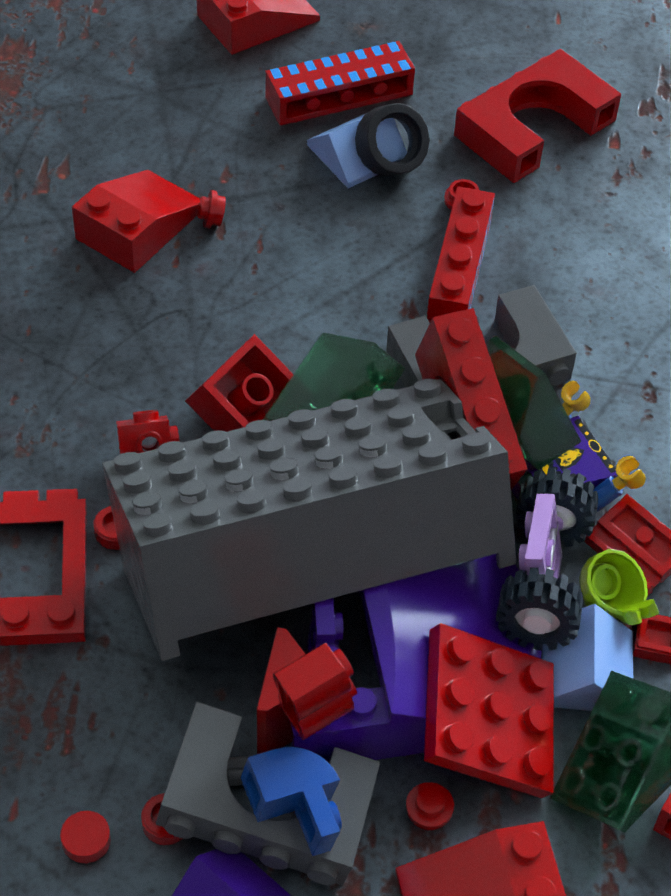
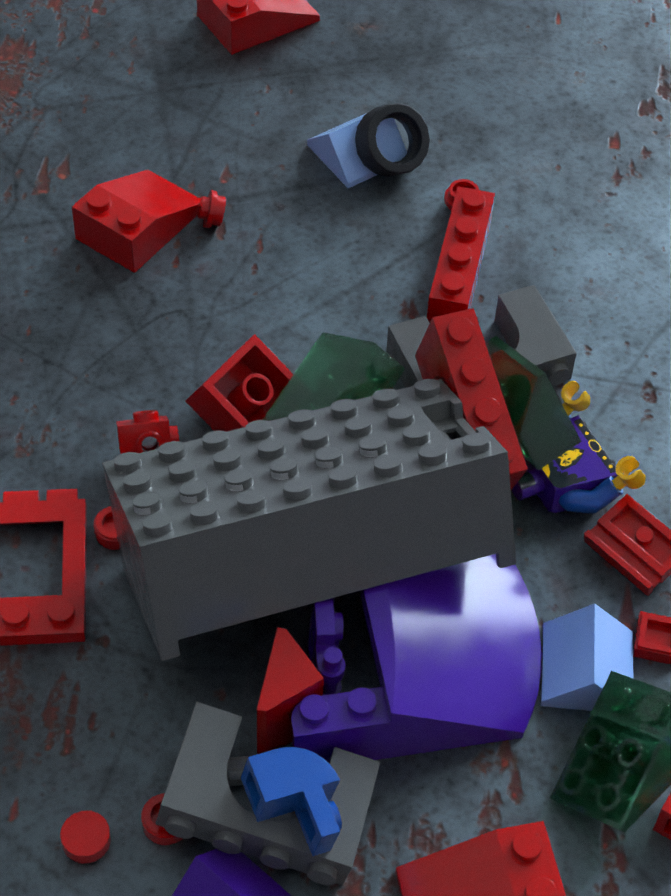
red brick [266,41,415,126] -> none
red brick [273,642,357,740] -> none
red plate [406,782,454,830] -> none
red plate [424,623,554,798] -> none
red arch [454,48,621,183] -> none
black plate [496,467,598,650] -> none
lime piece [579,549,659,625] -> none

